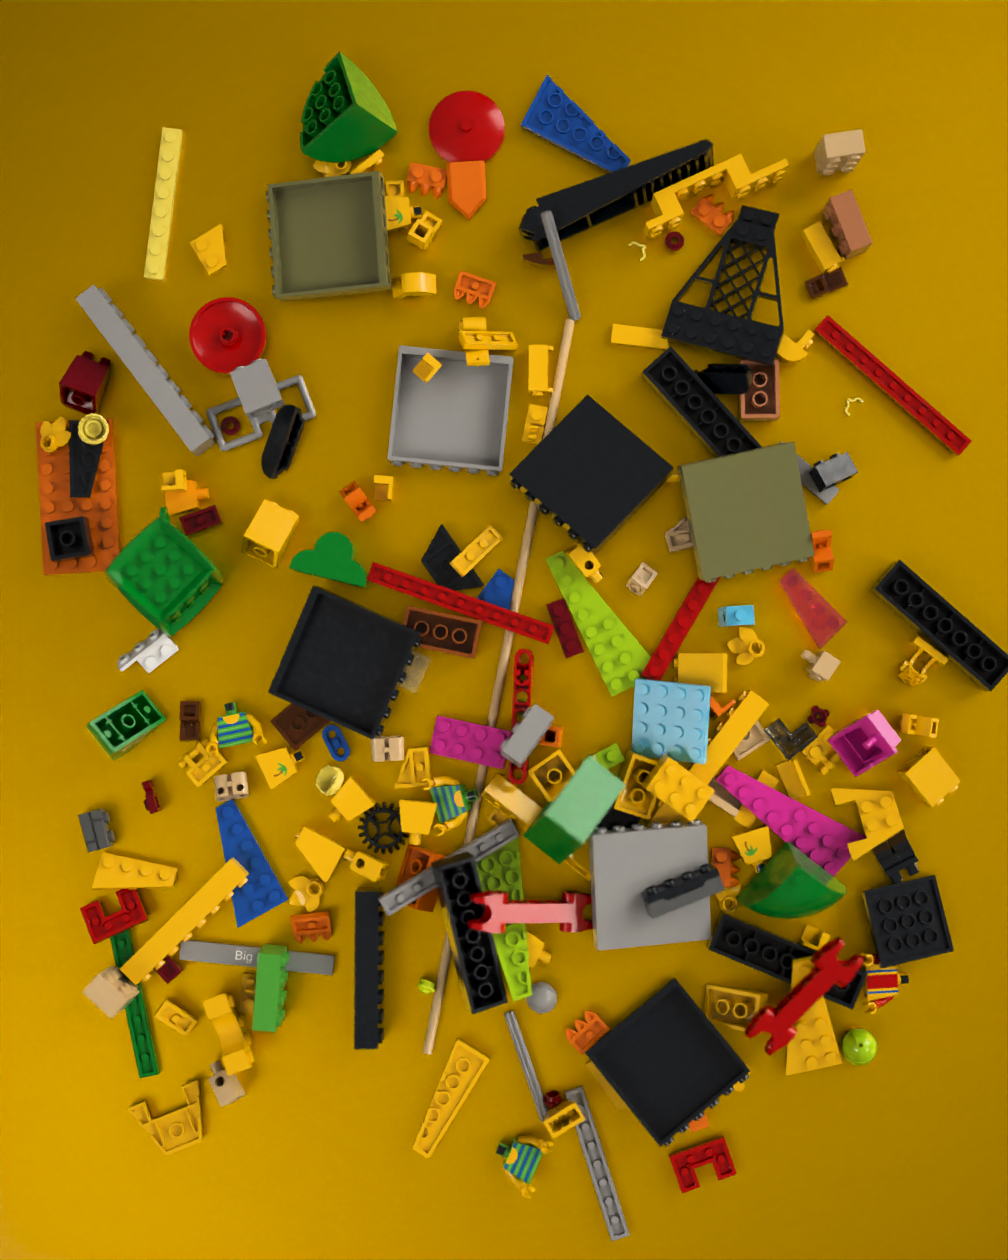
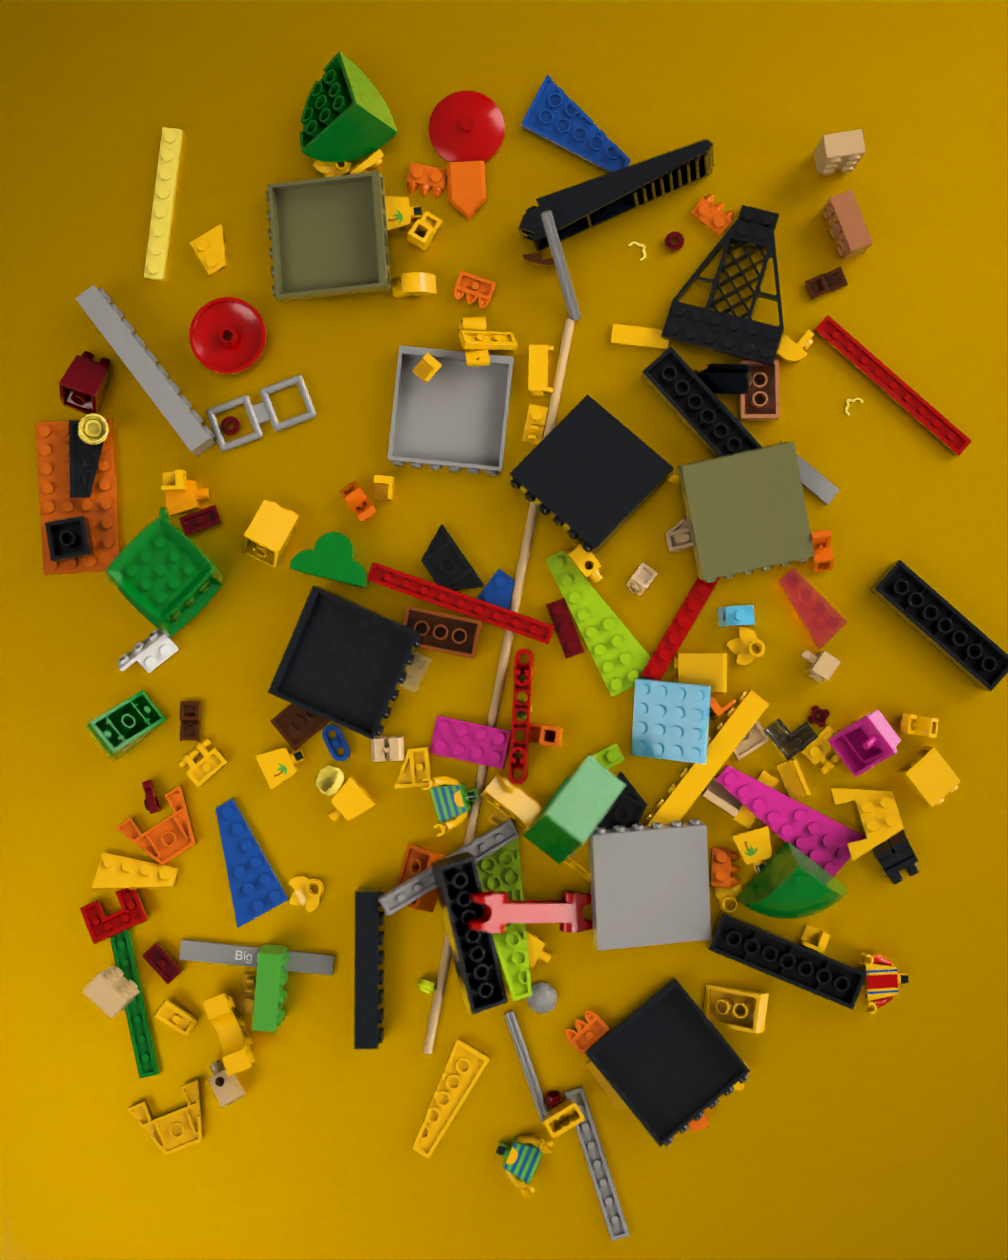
yellow plate [40,416,71,453] -> none
dark grey brick [78,808,115,852] -> none
yellow brick [120,857,250,985] -> none
torso [206,702,267,756] -> none
tan piece [214,772,249,802] -> none
light grey brick [230,358,285,419] -> none
black brick [261,404,305,479] -> none
orange plate [291,911,332,944] -> none
yellow slope [294,826,346,883] -> none
yellow torso [343,849,391,882] -> none
black gear [358,802,409,854] -> none
yellow tile [385,180,404,197] -> none
yellow torso [399,799,437,845] -> none
yellow tile [449,525,503,578] -> none
light grey brick [500,704,554,768] -> none
yellow slope [528,749,575,803] -> none
yellow slope [613,750,659,820] -> none
piece [641,864,725,919] -> none
yellow brick [642,754,715,822] -> none
yellow bracket [643,154,789,239] -> none
red plate [669,1136,737,1193] -> none
red piece [745,936,864,1056] -> none
yellow wing [785,956,842,1076] -> none
yellow brick [800,220,845,274] -> none
brick [809,452,858,492] -> none
lime helmet [840,1028,877,1066] -> none
black plate [861,875,954,968] -> none
yellow tile [898,636,949,687] -> none
none -> orange wing [116,786,196,866]

